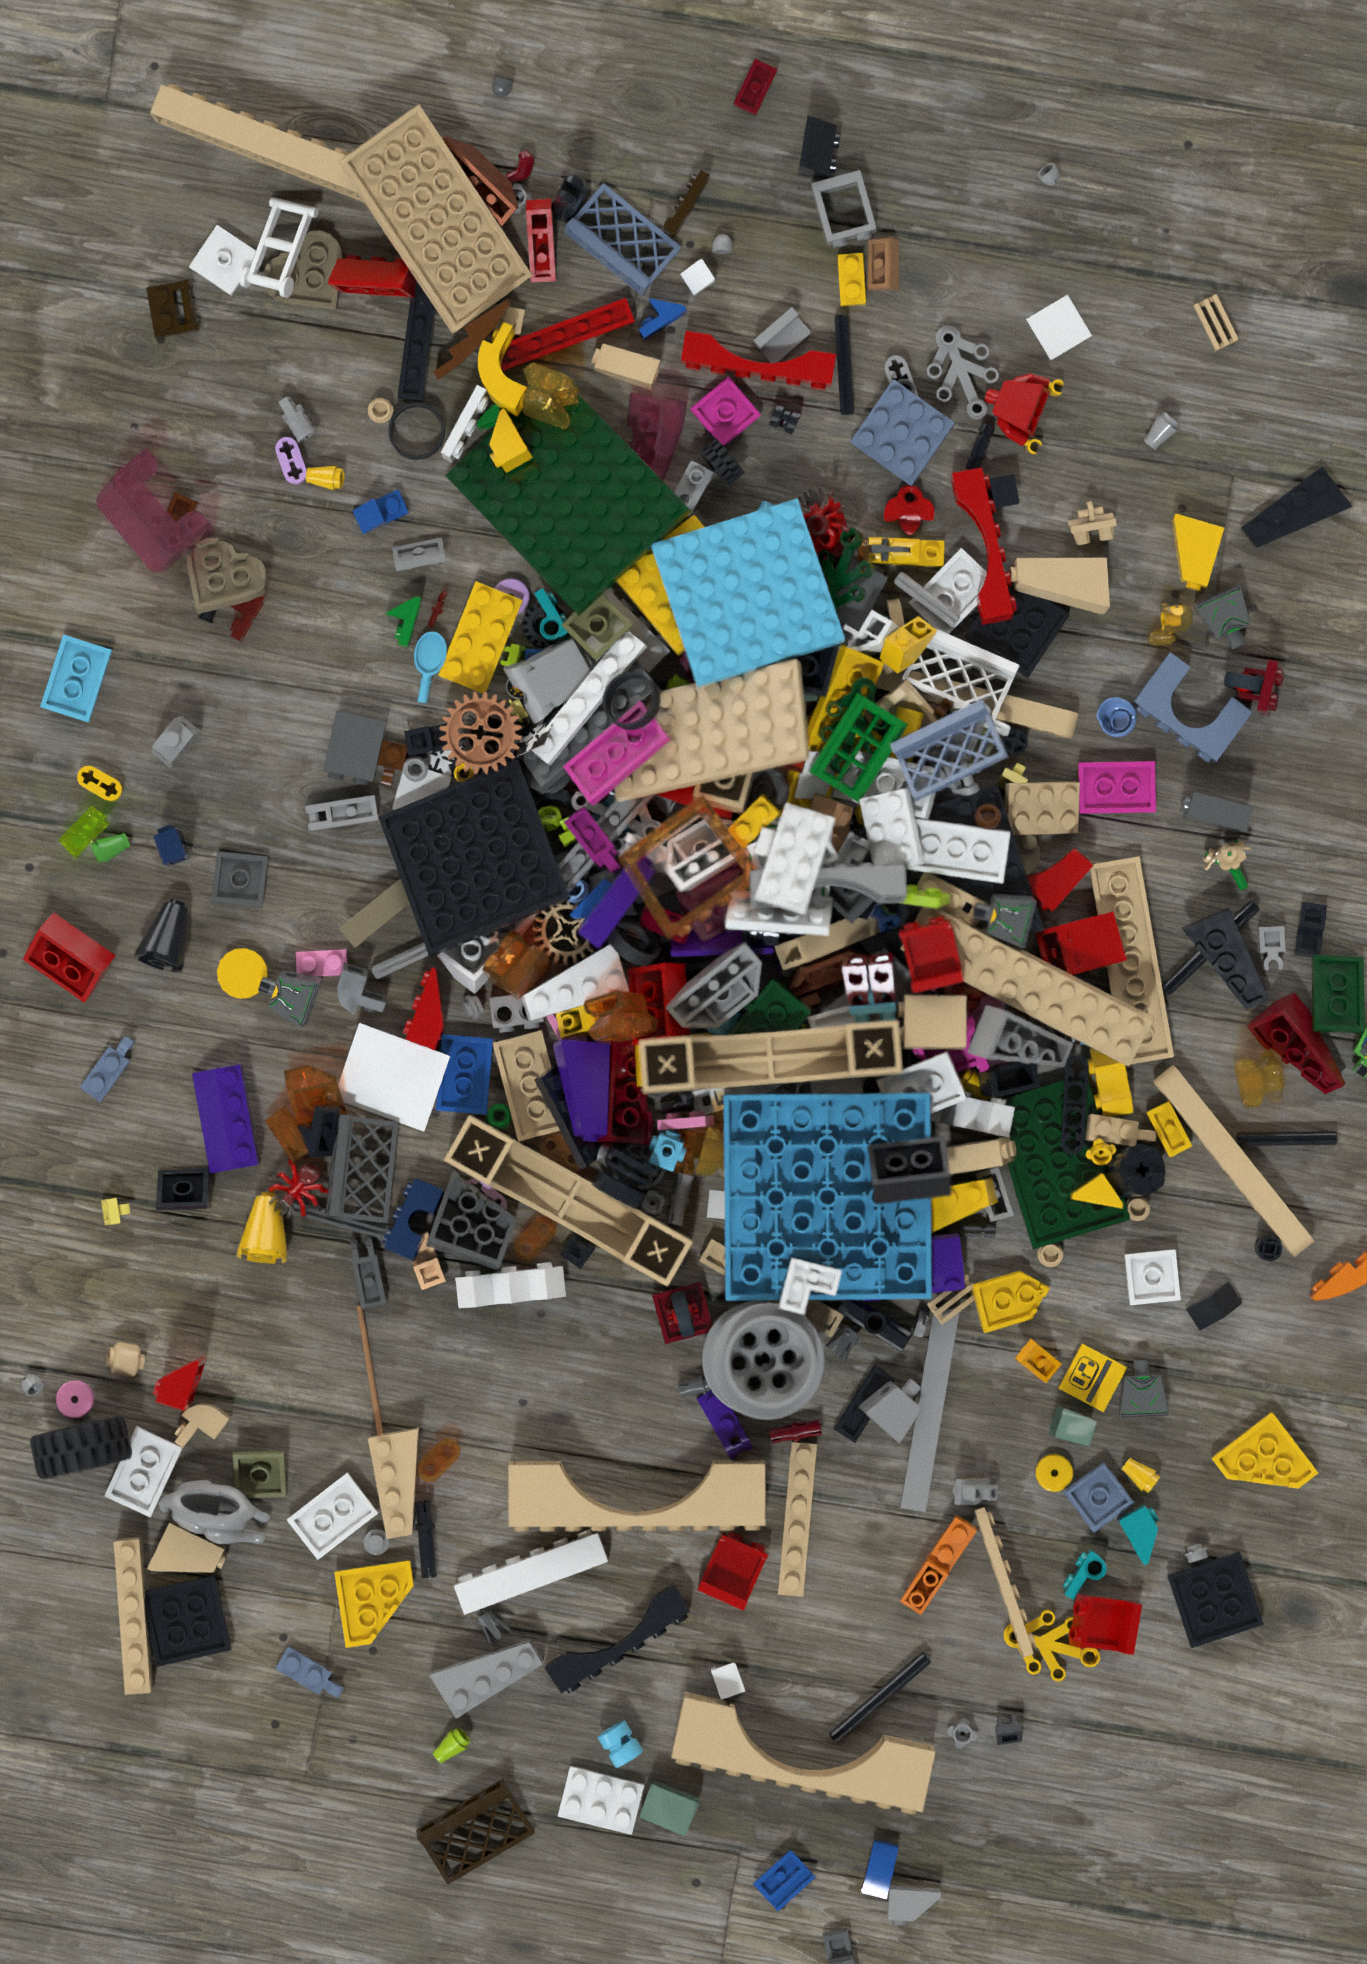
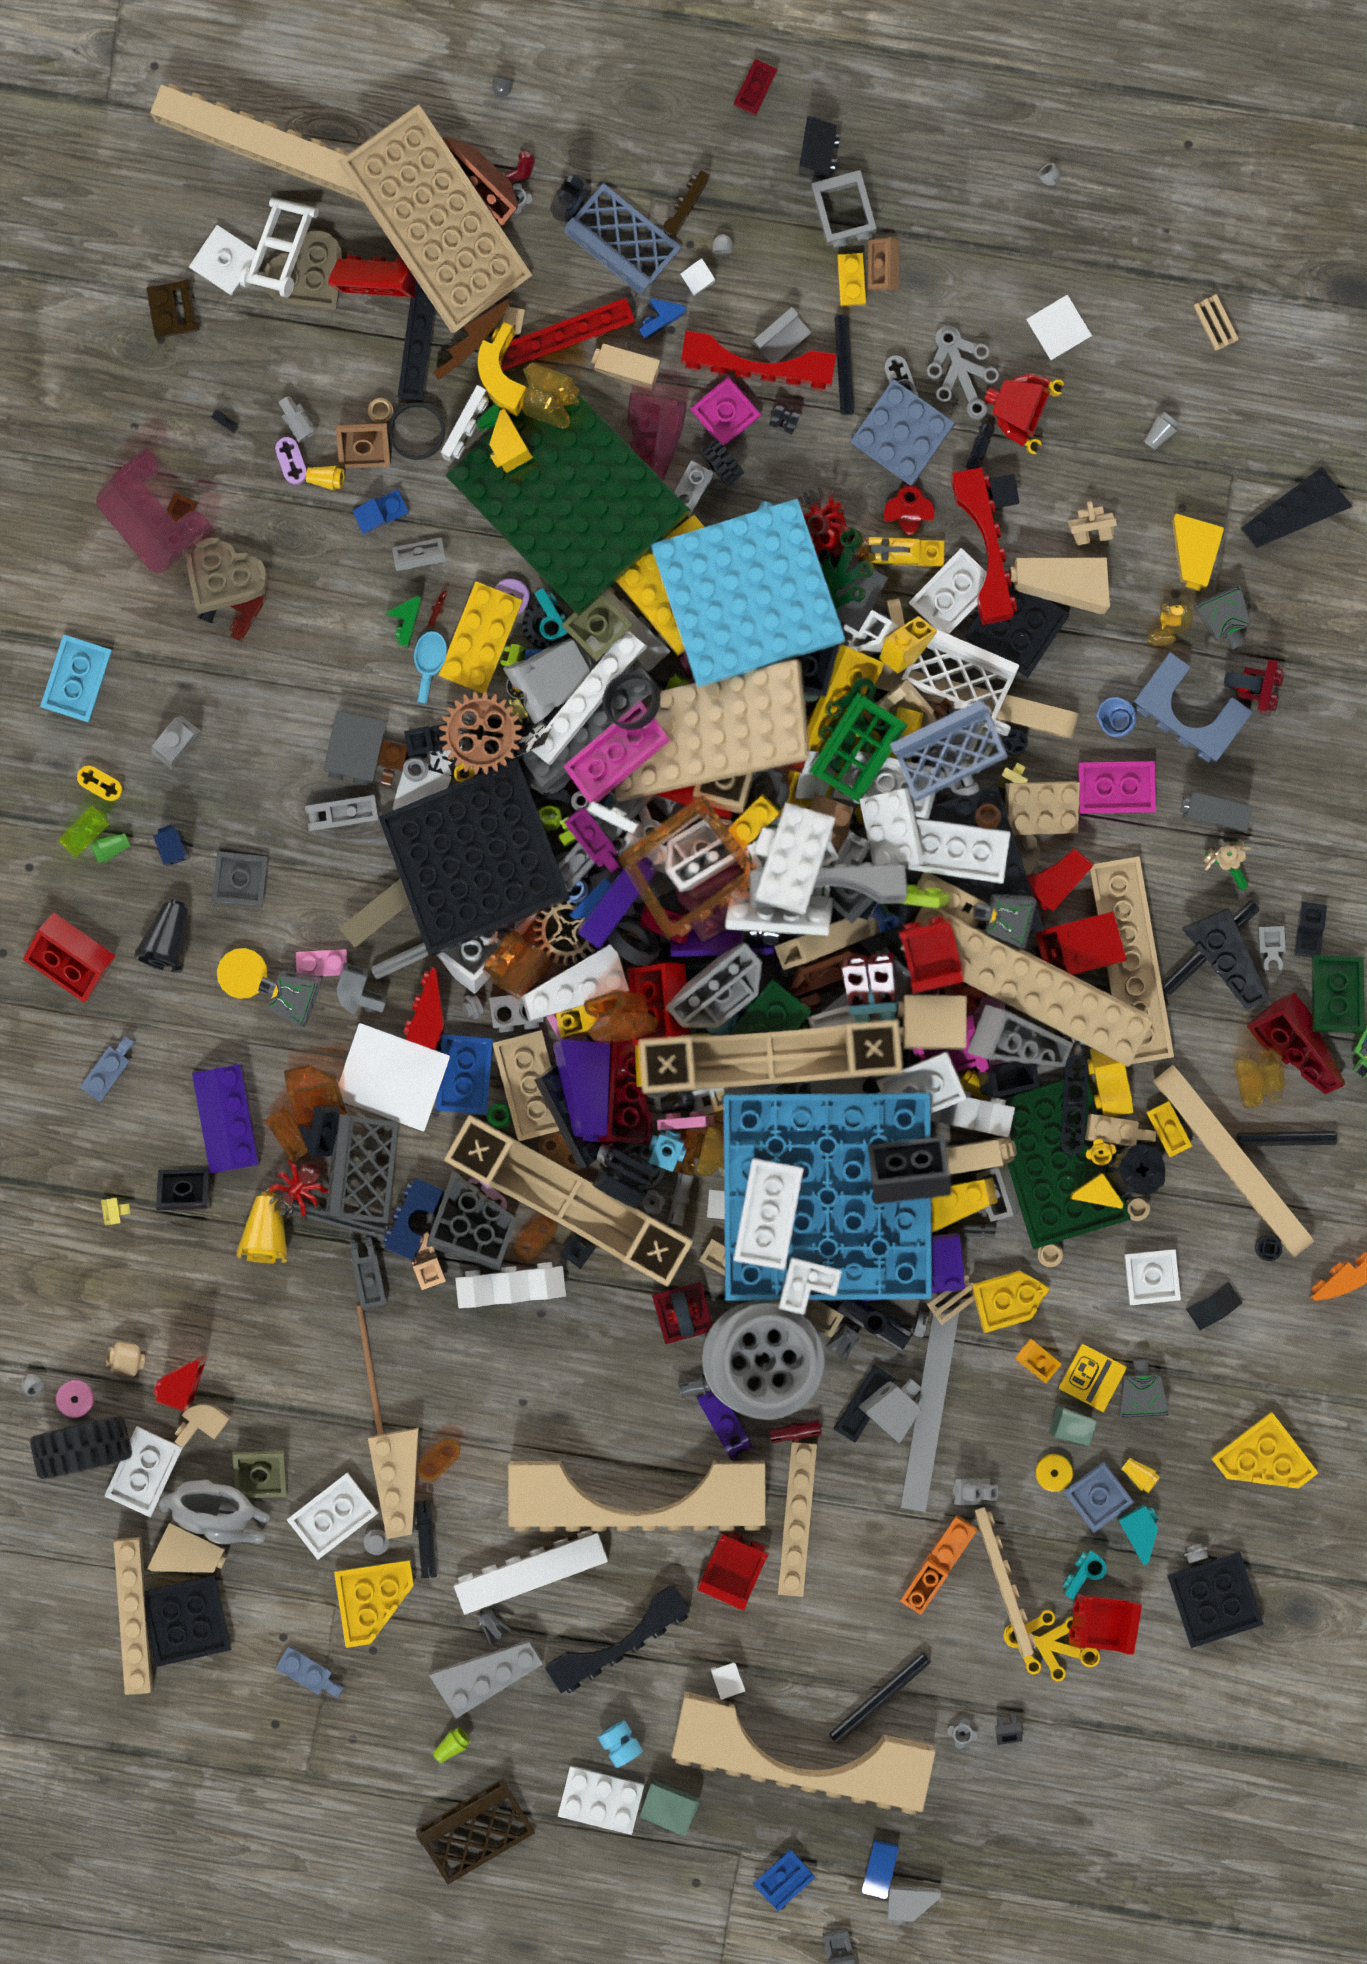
red slope [526,199,556,283] -> none
light grey axle [894,572,960,626] -> none
none -> black tile [211,409,239,434]
none -> medium nougat slope [336,423,390,469]
none -> white plate [588,802,644,836]
none -> white plate [734,1159,803,1270]

